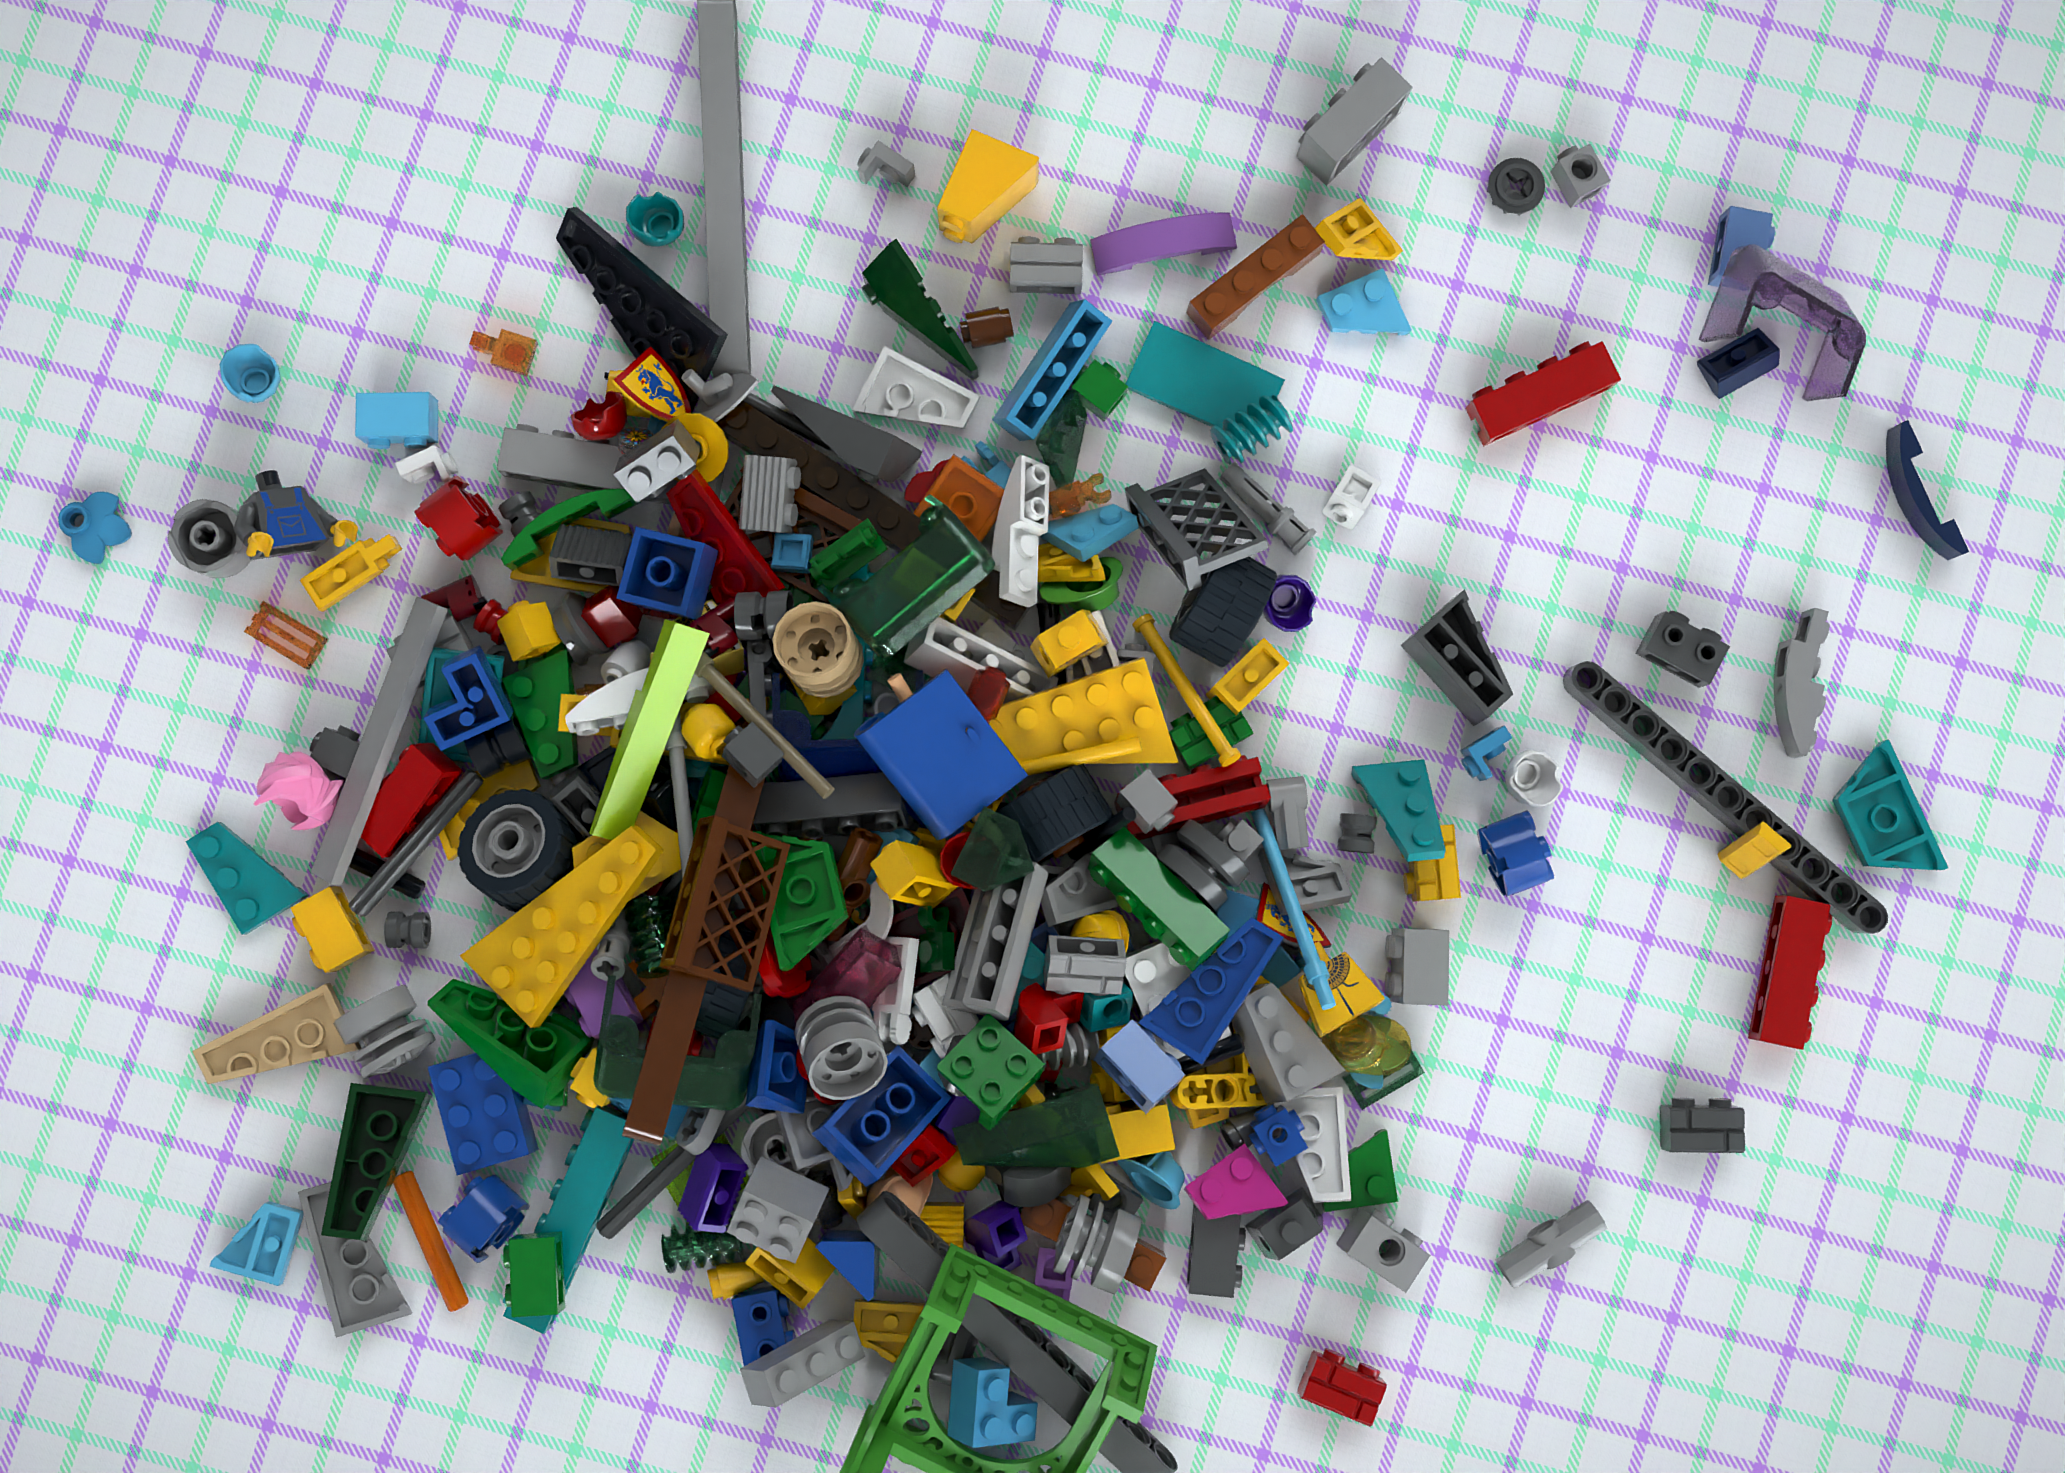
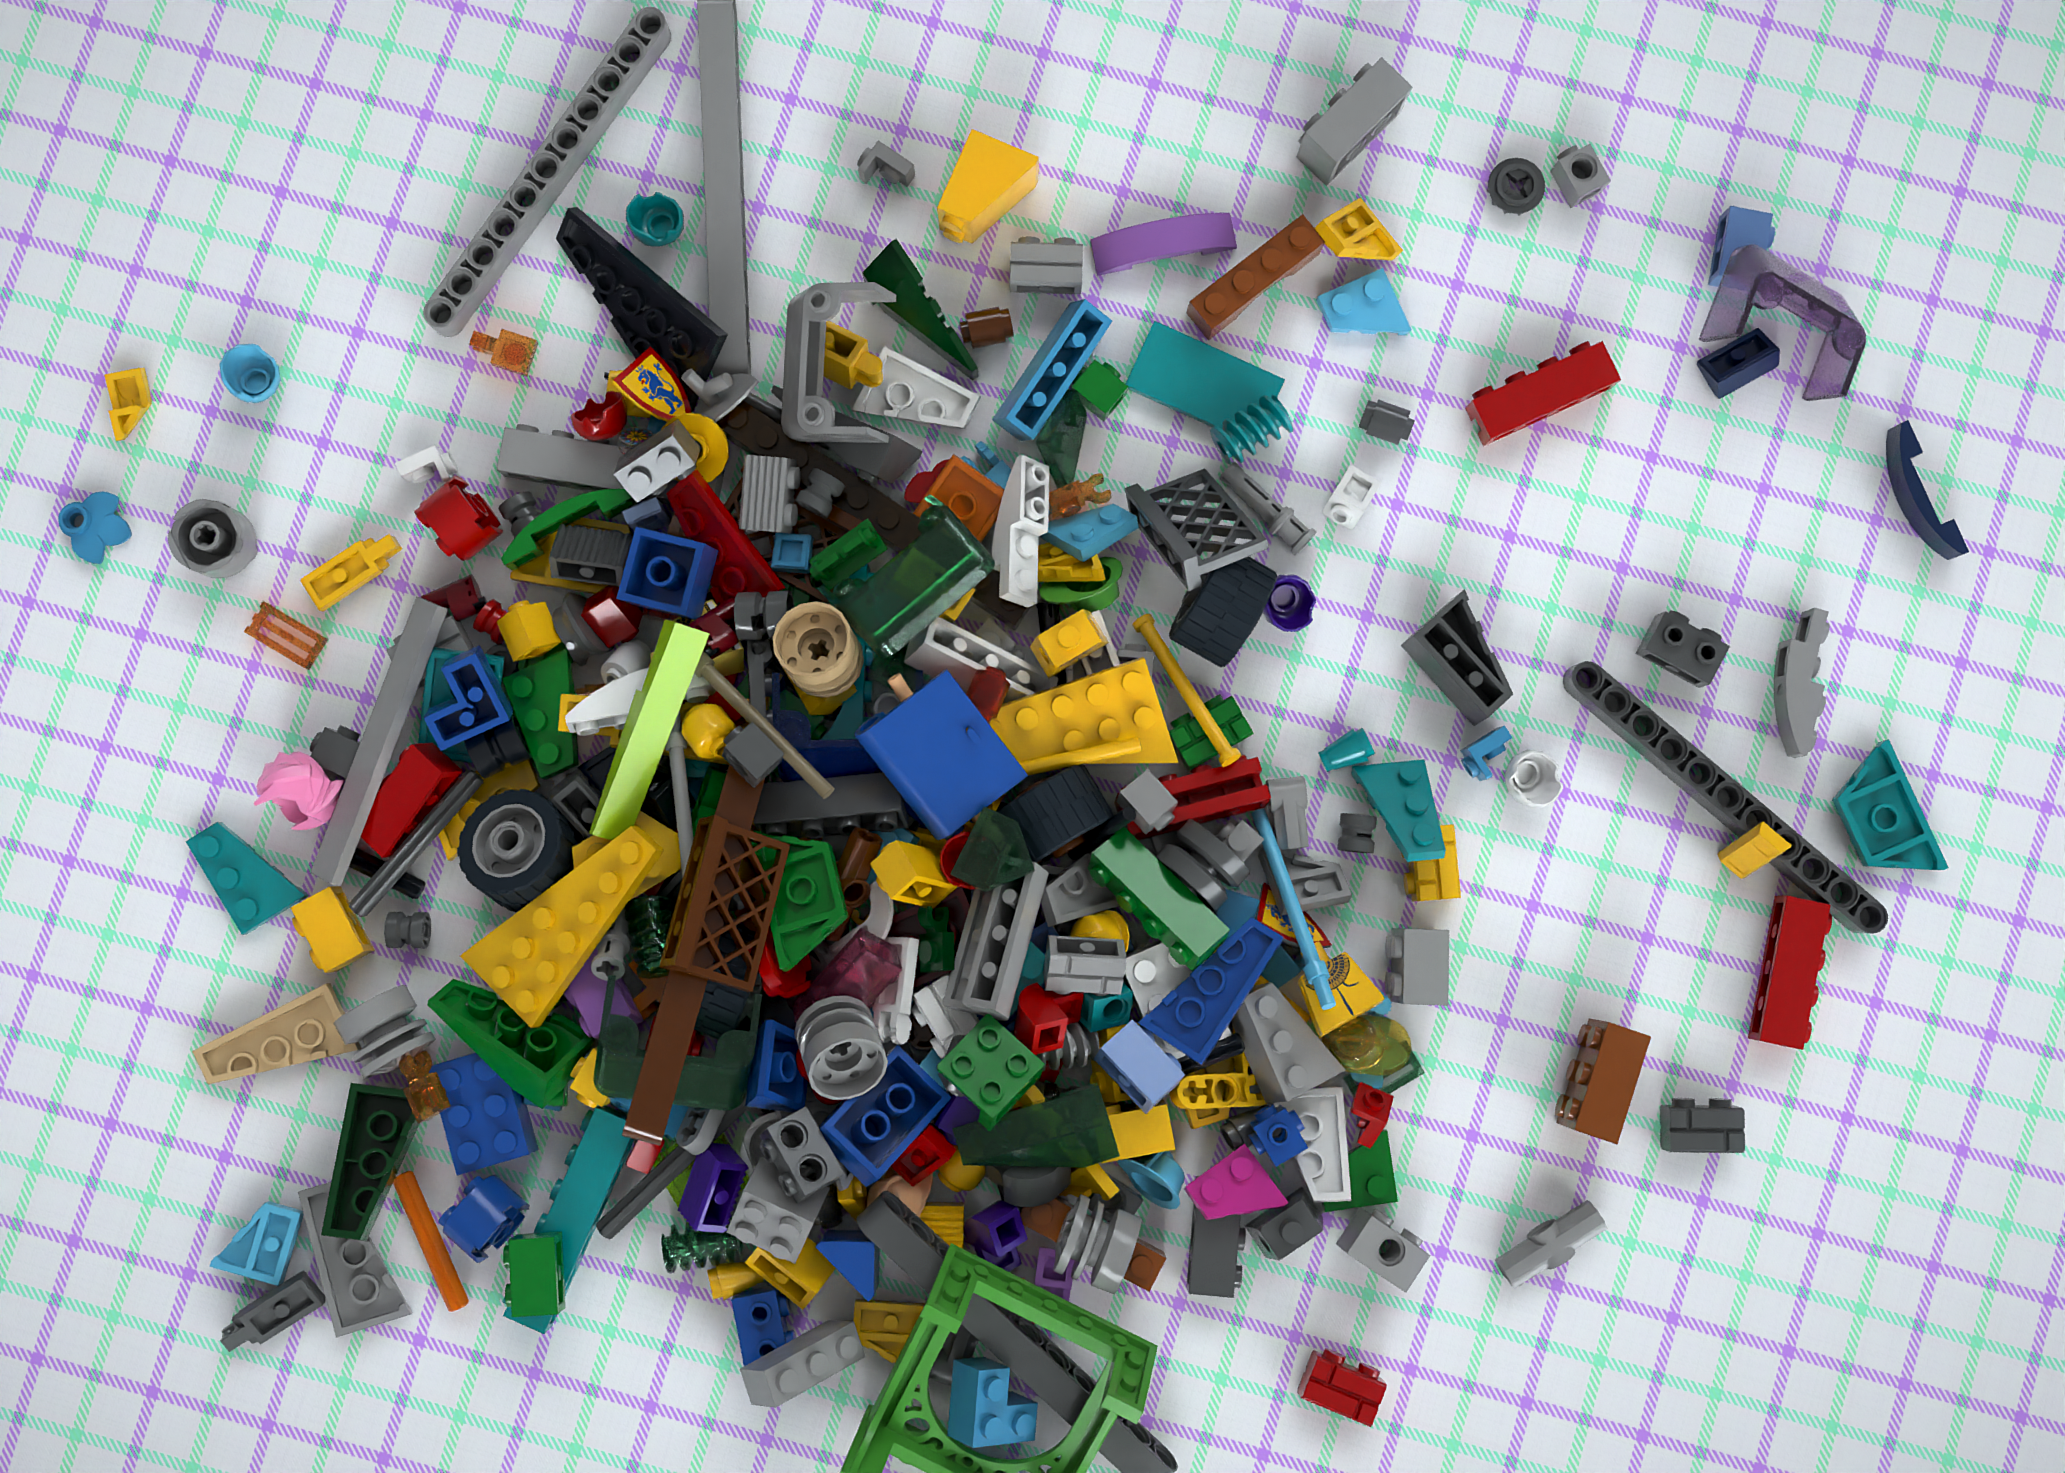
torso [234,470,358,560] -> none
medium azure brick [355,392,438,449] -> none
yellow panel [1205,638,1290,715] -> none
blue brick [1477,810,1554,897] -> none
none -> yellow slope [104,368,152,441]
none -> dark grey hinge [220,1270,326,1352]
none -> clear orange plate [399,1050,451,1124]
none -> light grey beam [423,7,671,337]
none -> sand blue plate [622,497,671,531]
none -> slope [626,1139,665,1174]
none -> dark grey brick [759,1106,844,1203]
none -> light grey windscreen [781,282,896,443]
none -> dark grey wheel [795,468,845,519]
none -> yellow brick [823,321,883,390]
none -> teal cone [1318,728,1375,772]
none -> red bracket [1350,1082,1394,1149]
none -> dark grey brick [1359,400,1415,445]
none -> dark orange brick [1555,1018,1651,1144]

